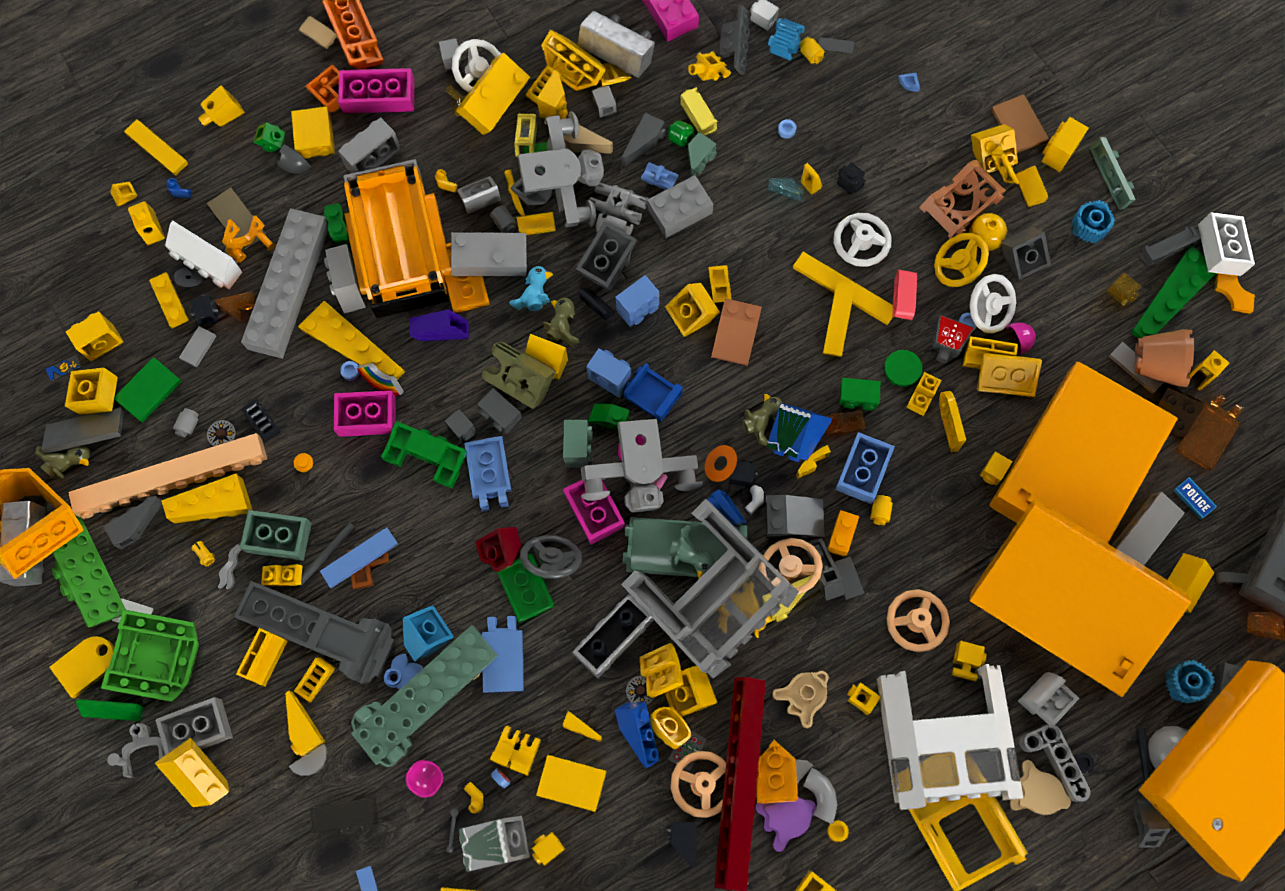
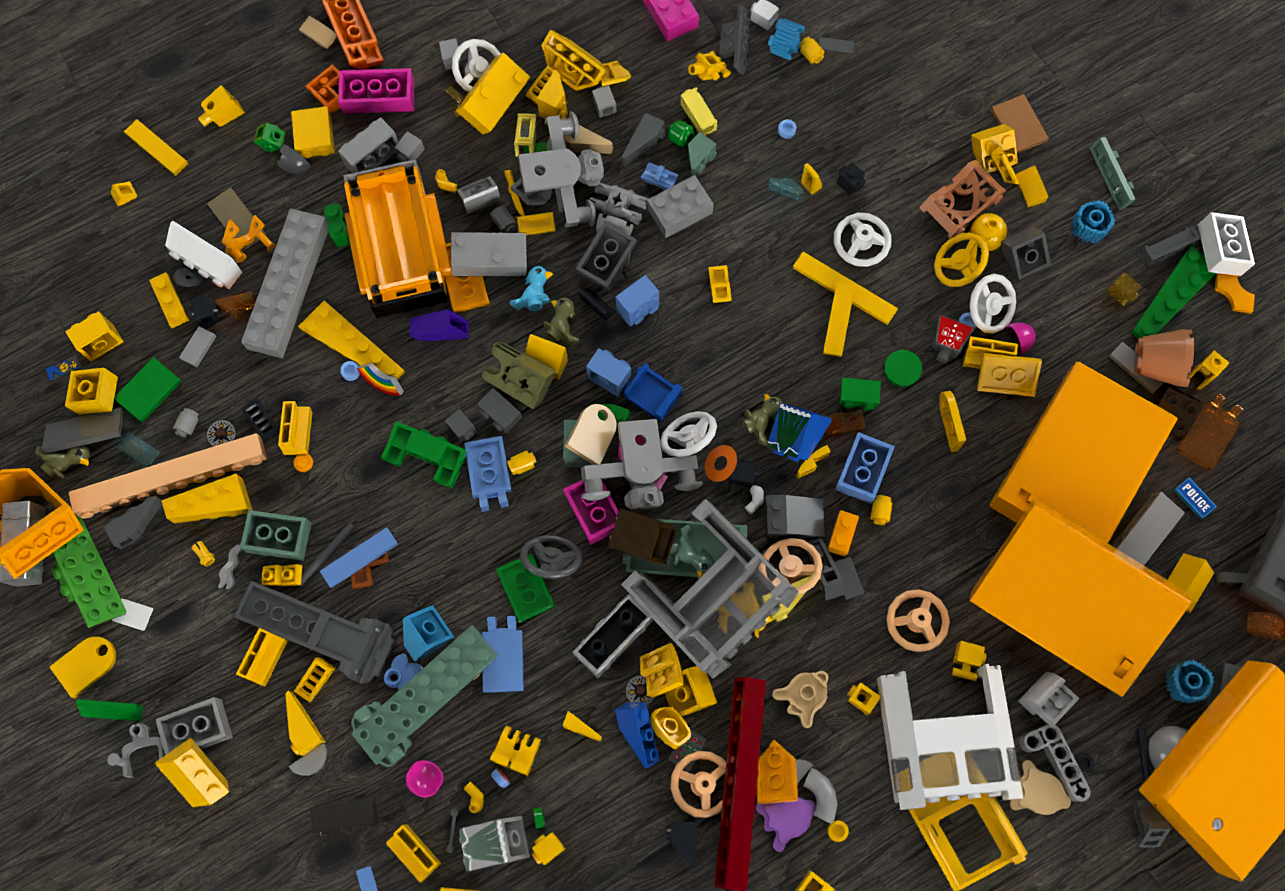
bright green wedge [101,609,199,702] -> none
yellow torso [128,201,165,245] -> none
blue arm [167,178,191,198] -> none
light grey wedge [324,244,366,314] -> none
dark pink brick [334,391,396,437] -> none
dark red slope [475,527,521,572] -> none
yellow tile [536,755,606,812] -> none
flat silver piece [578,11,655,78] -> none
yellow slope [665,283,720,337] -> none
blue slope [707,489,747,525] -> none
nougat slope [711,298,762,366] -> none
coral beam [892,269,917,320] -> none
medium blue tile [898,73,920,92] -> none
yellow slope [906,372,942,416] -> none
yellow brick [980,452,1013,485] -> none
yellow brick [1042,117,1089,172] -> none
none -> clear light blue slope [117,432,159,467]
none -> yellow piece [278,401,312,455]
none -> yellow piece [386,825,441,882]
none -> light grey brick [394,131,424,162]
none -> yellow brick [507,450,537,475]
none -> green tile [534,807,546,830]
none -> tan tile [565,404,617,465]
none -> dark brown slope [608,508,678,564]
none -> white piece [660,411,717,457]

